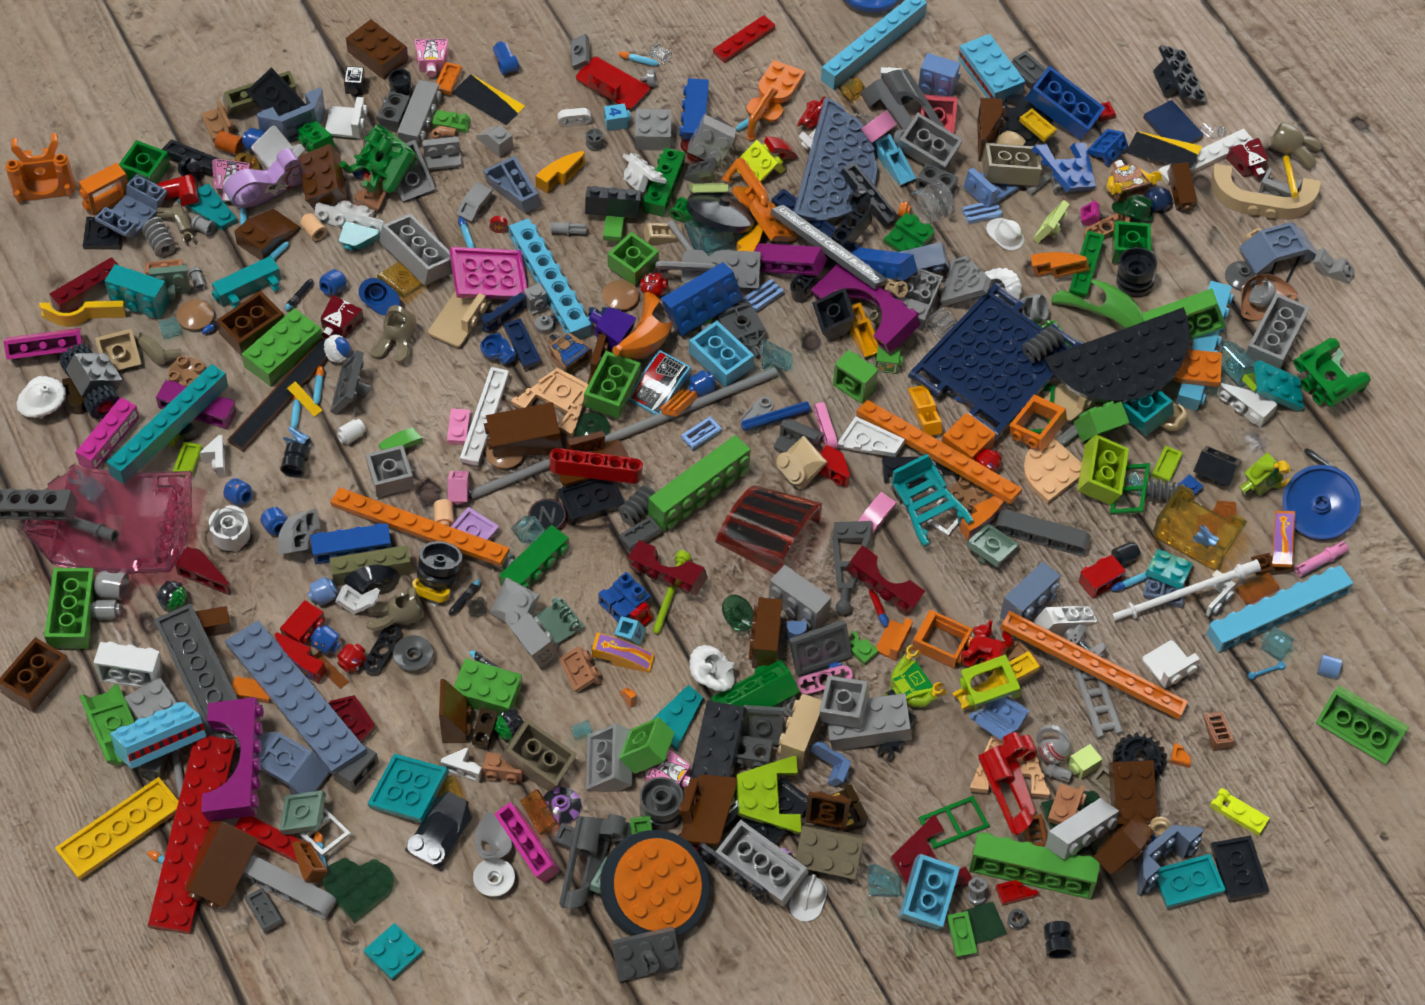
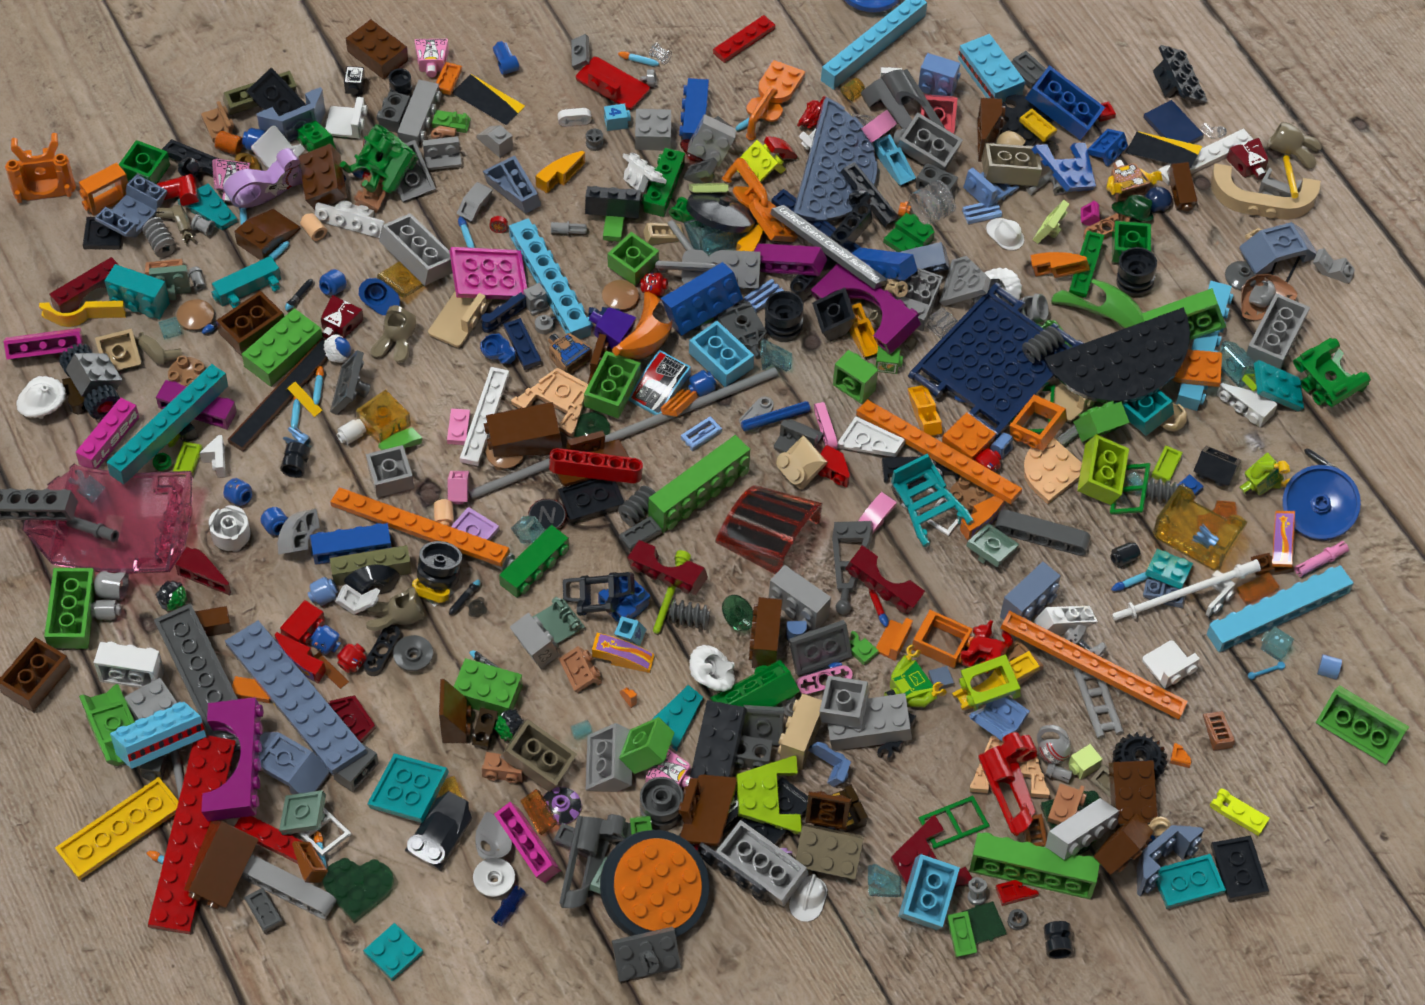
slope [338,221,381,251] -> none
white slope [440,748,482,783] -> none
light grey slope [489,578,540,626] -> none
red tile [629,602,653,626] -> none
red brick [1079,554,1126,599] -> none
none -> green plate [152,453,172,471]
none -> clear yellow brick [356,389,411,444]
none -> clear blue pin [491,885,526,926]
none -> black bar [563,572,635,616]
none -> dark grey piece [668,598,711,630]
none -> black wheel [765,291,804,341]
none -> sand blue tile [928,666,954,689]
none -> medium blue brick [990,433,1013,459]

